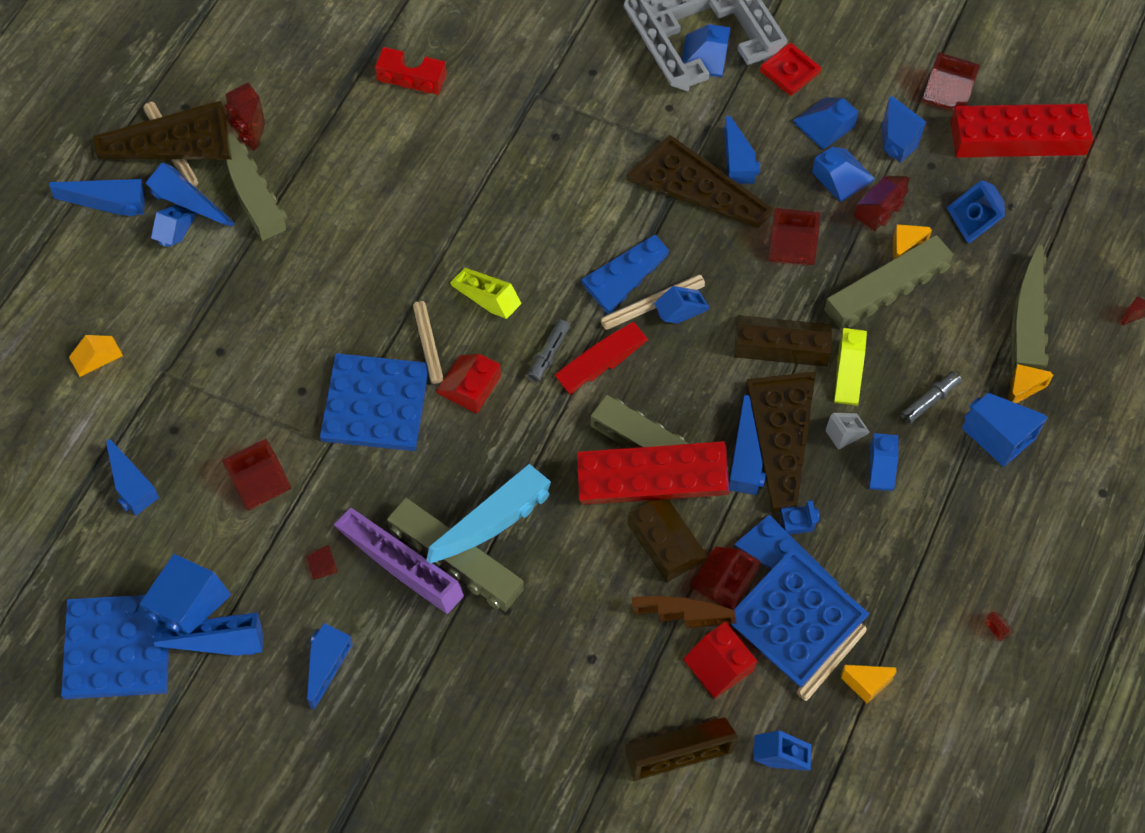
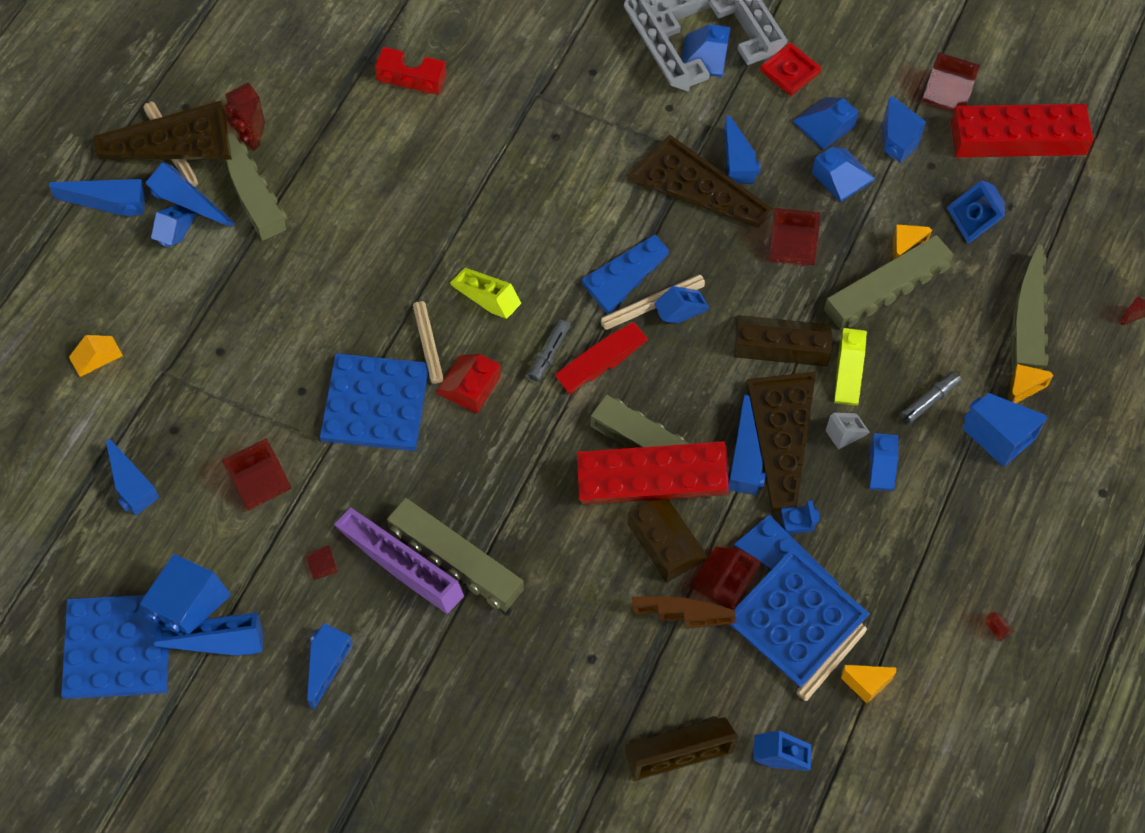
medium azure slope [426,464,551,563] -> none
red slope [683,622,757,699] -> none
clear red slope [854,176,910,231] -> none

